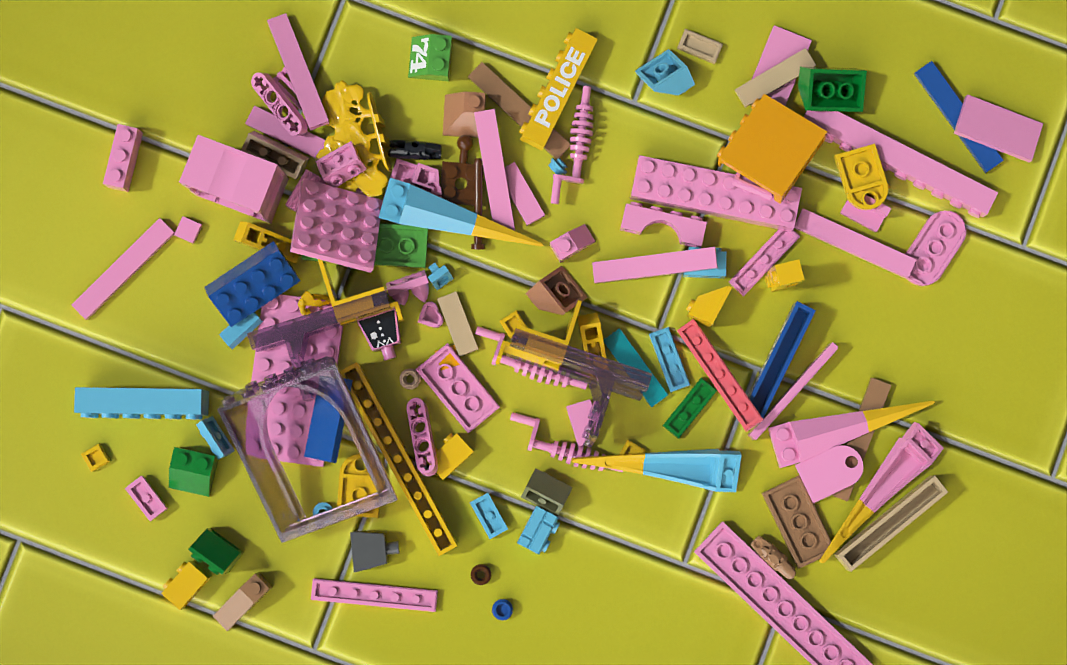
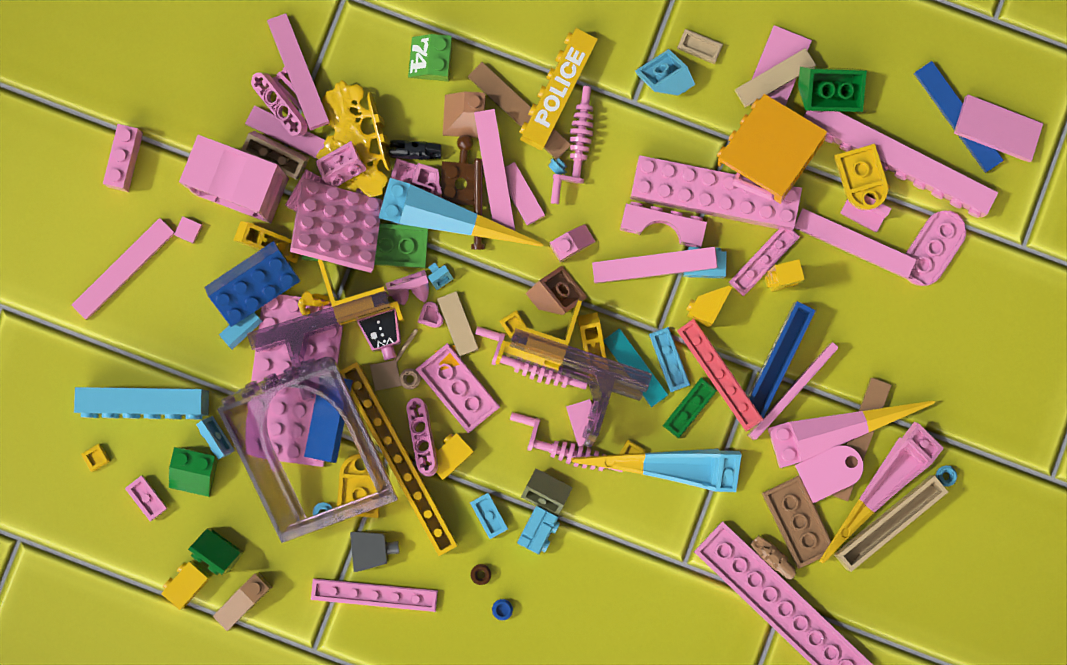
none -> tan piece [370,329,418,391]
none -> medium azure plate [936,466,957,486]

